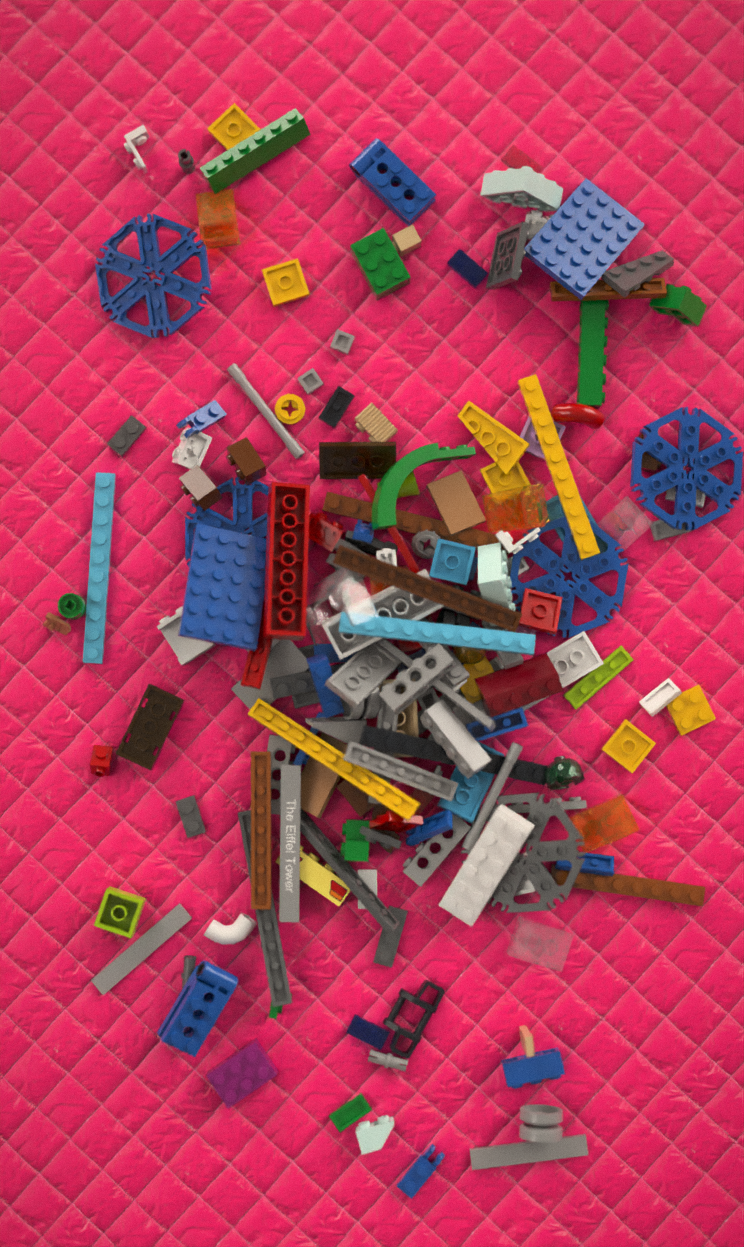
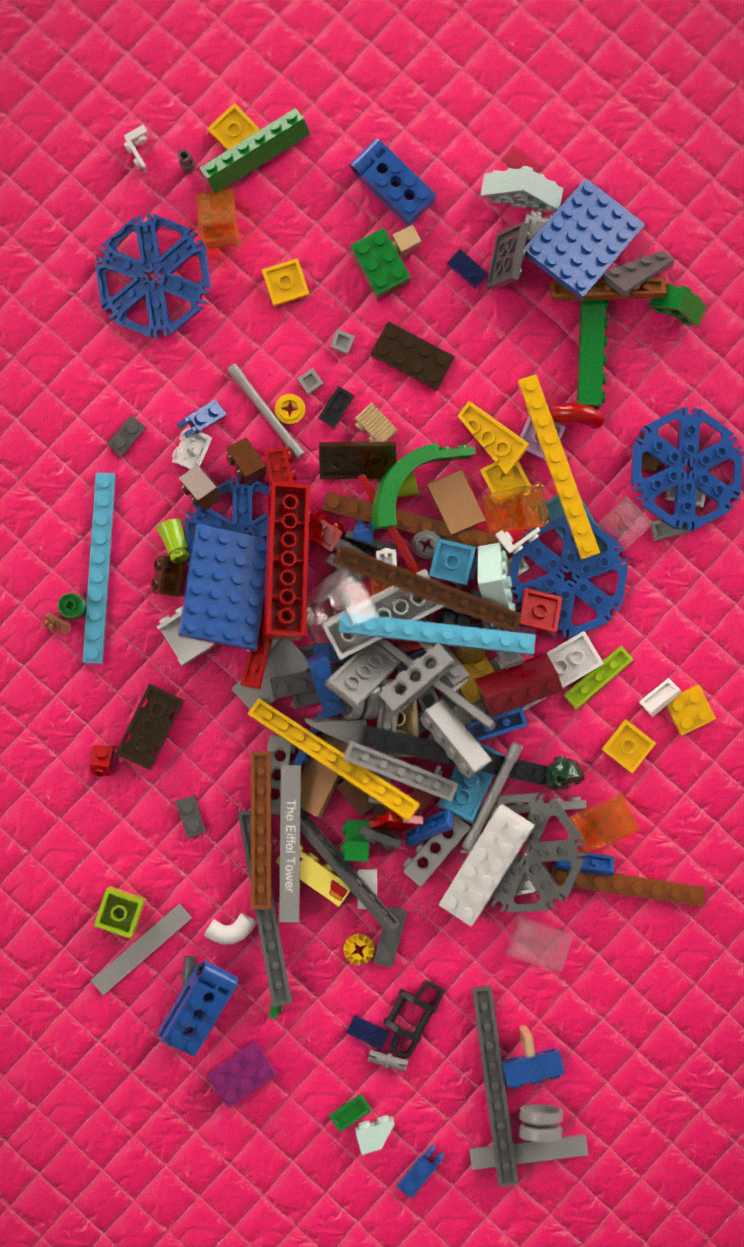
none -> reddish brown bracket [151,555,185,597]
none -> lime plant [156,518,190,563]
none -> red bracket [263,446,297,484]
none -> yellow gear [343,934,374,965]
none -> dark brown plate [370,321,455,391]
none -> dark grey plate [472,985,519,1187]

